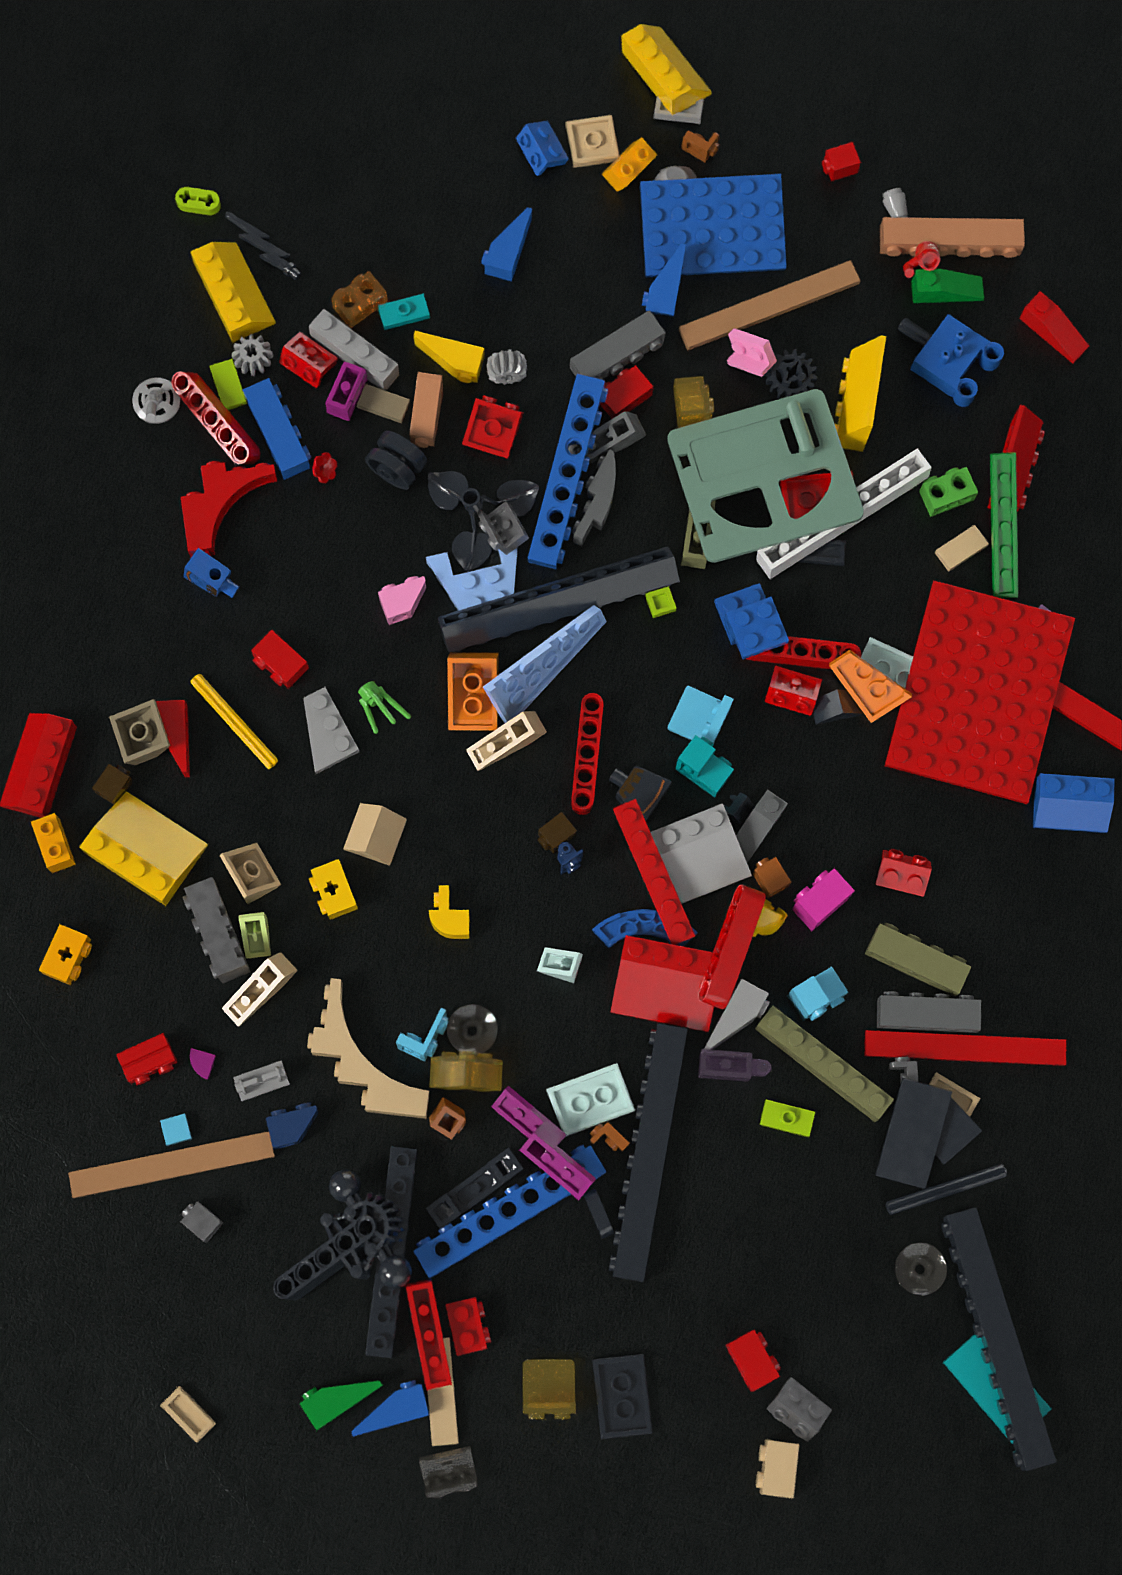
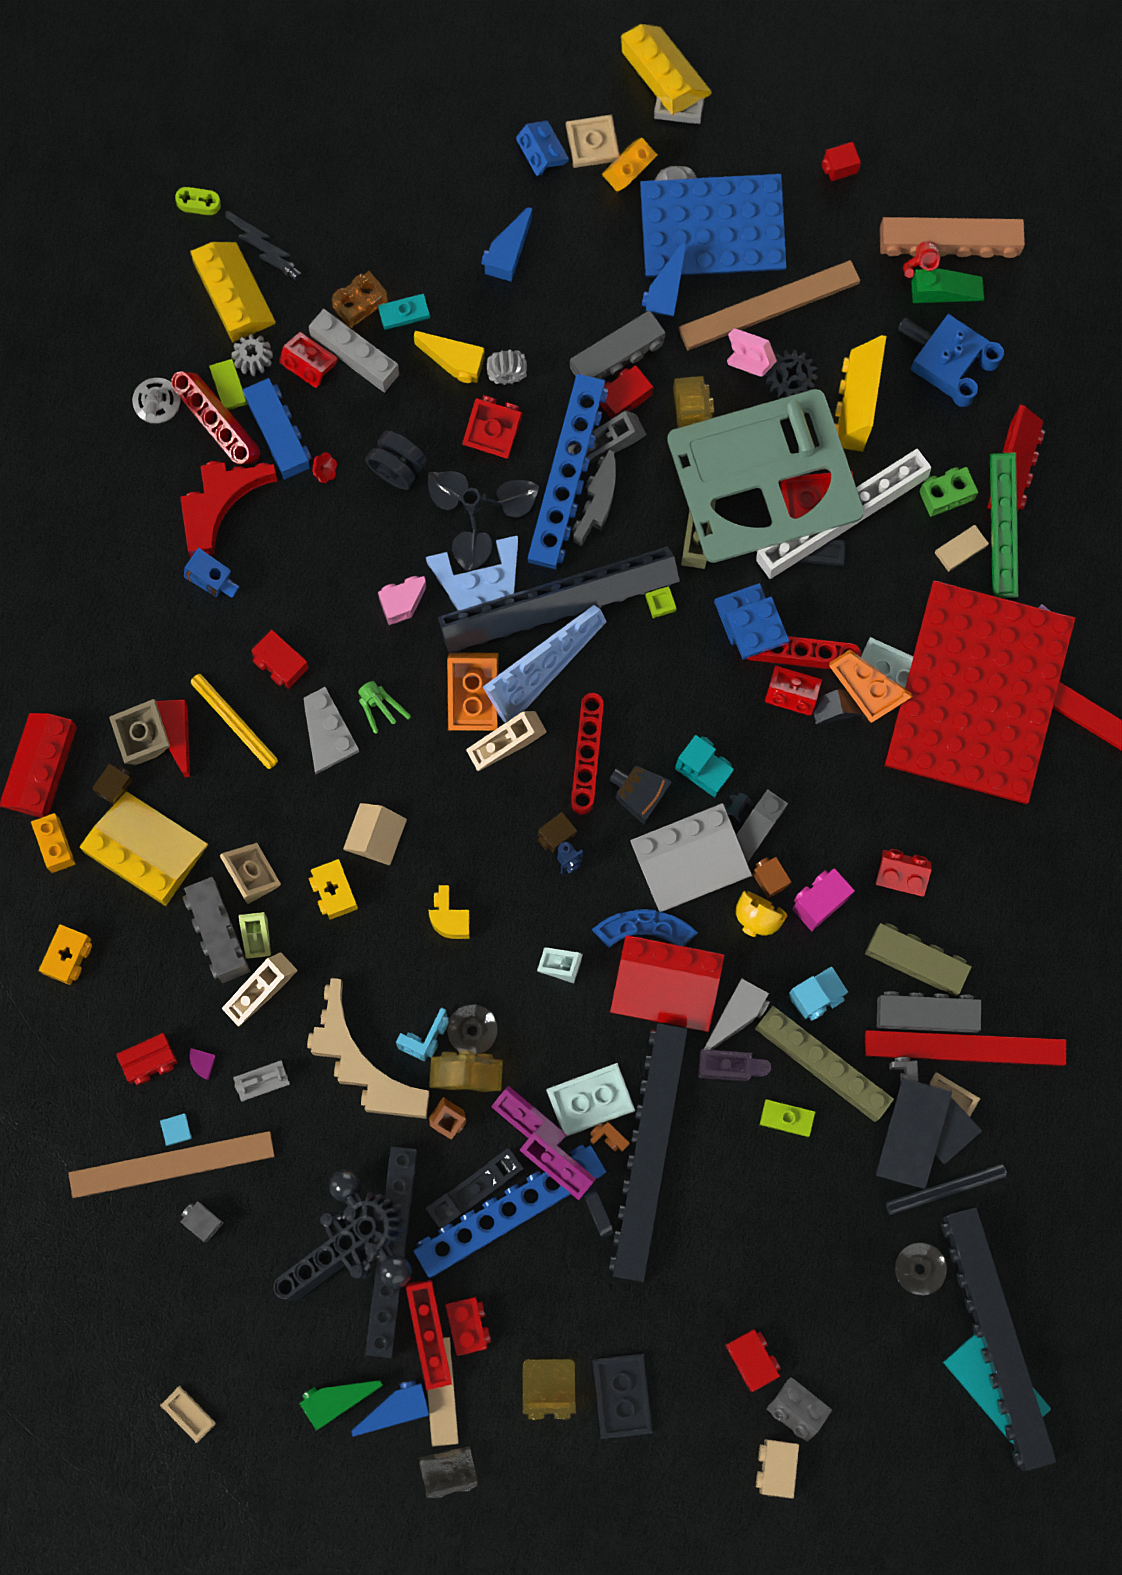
dark blue slope [266,1103,319,1150] -> none
magenta brick [325,362,367,421] -> none
dark tan tile [357,384,410,423] -> none
nougat slope [410,372,443,448] -> none
flat silver bracket [477,501,529,555] -> none
red plate [613,798,695,945] -> none
medium azure bracket [668,686,733,744] -> none
dark orange bracket [682,130,720,162] -> none
red beam [698,885,765,1009] -> none
light grey cone [883,188,908,218] -> none
red slope [1020,291,1089,363] -> none
blue slope [1033,773,1114,833] -> none

